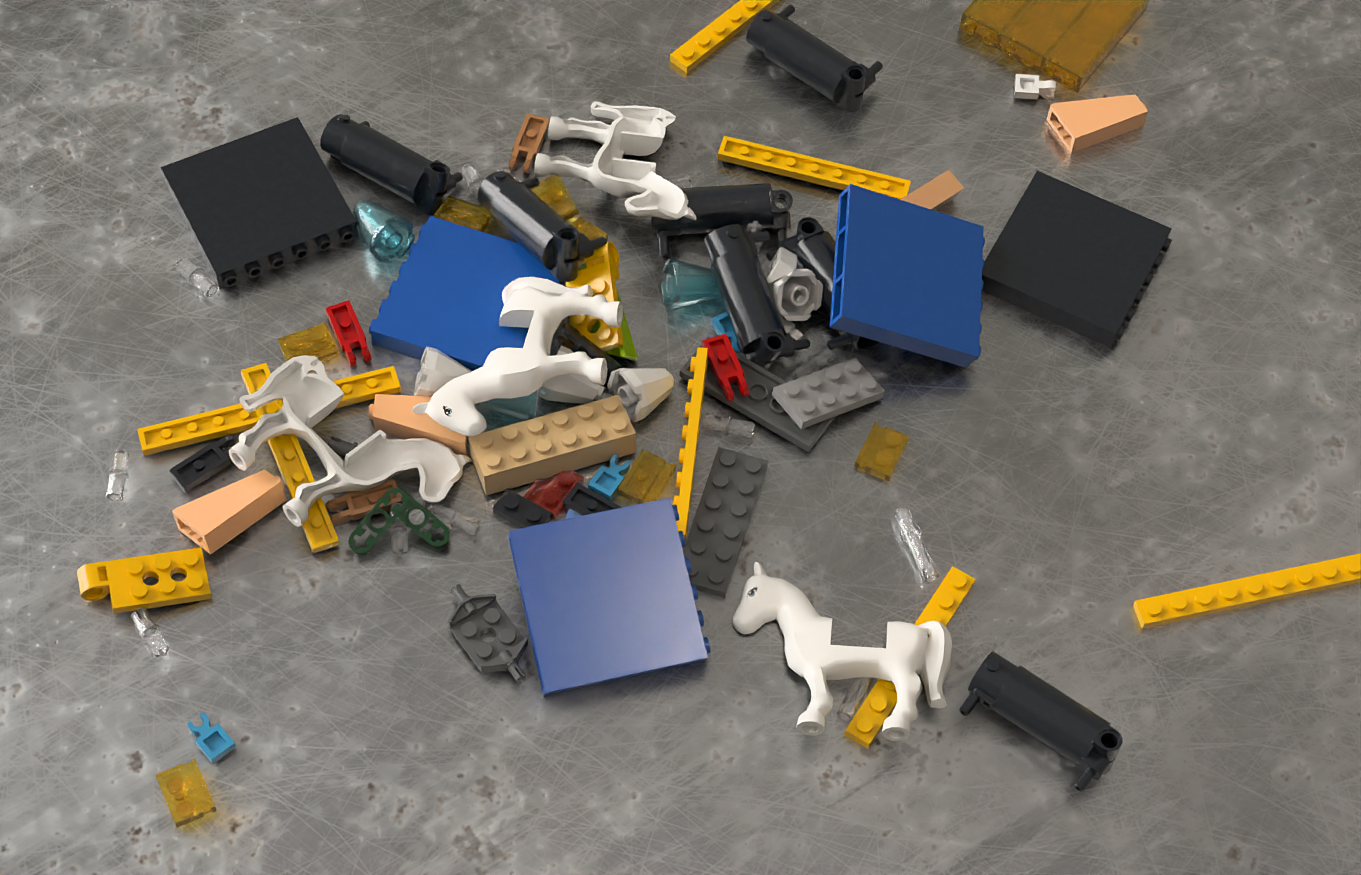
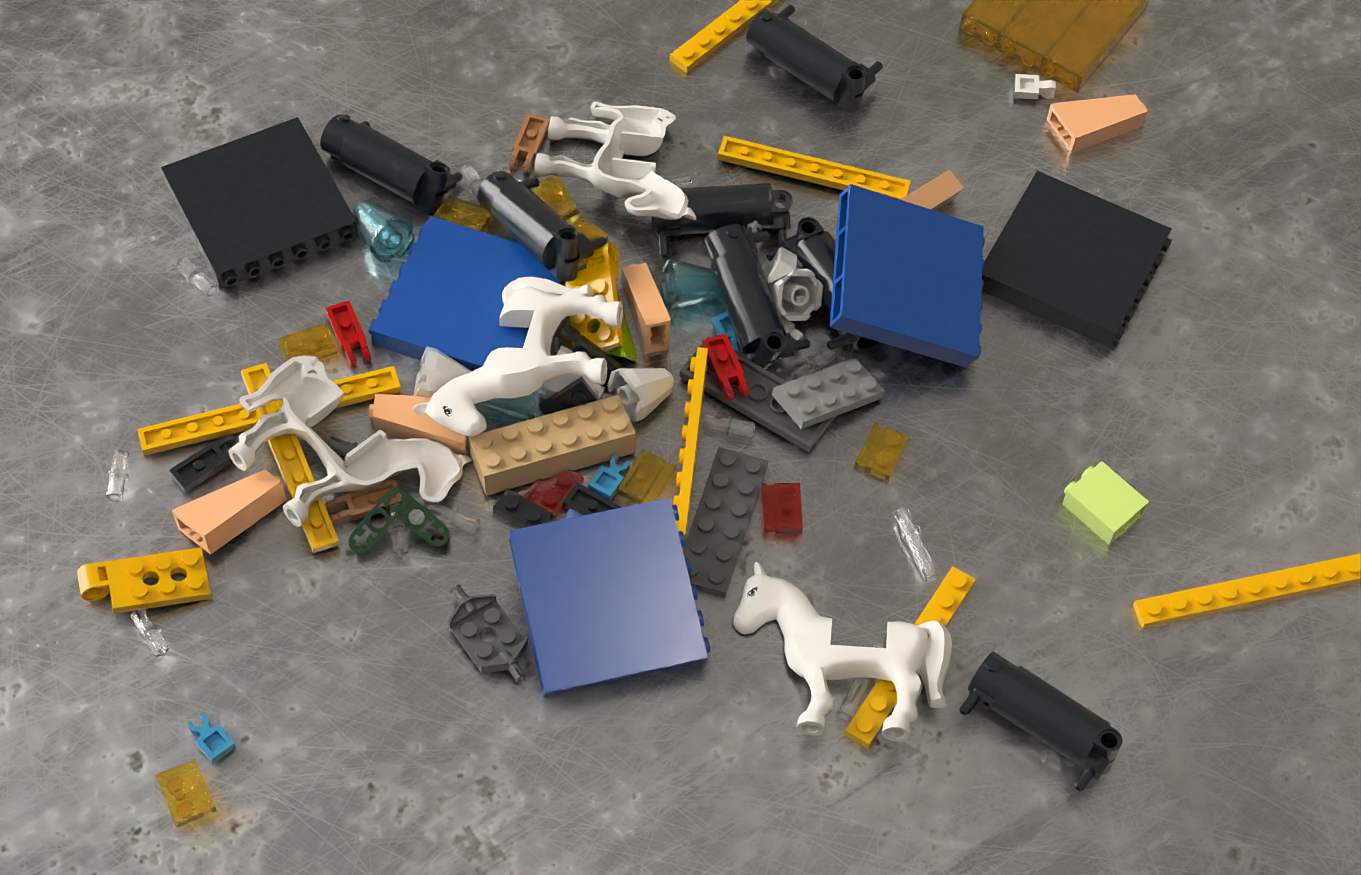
none -> black plate [539,376,597,415]
none -> light nougat slope [621,263,671,354]
none -> clear red plate [761,483,803,534]
none -> yellowish green brick [1062,461,1149,545]

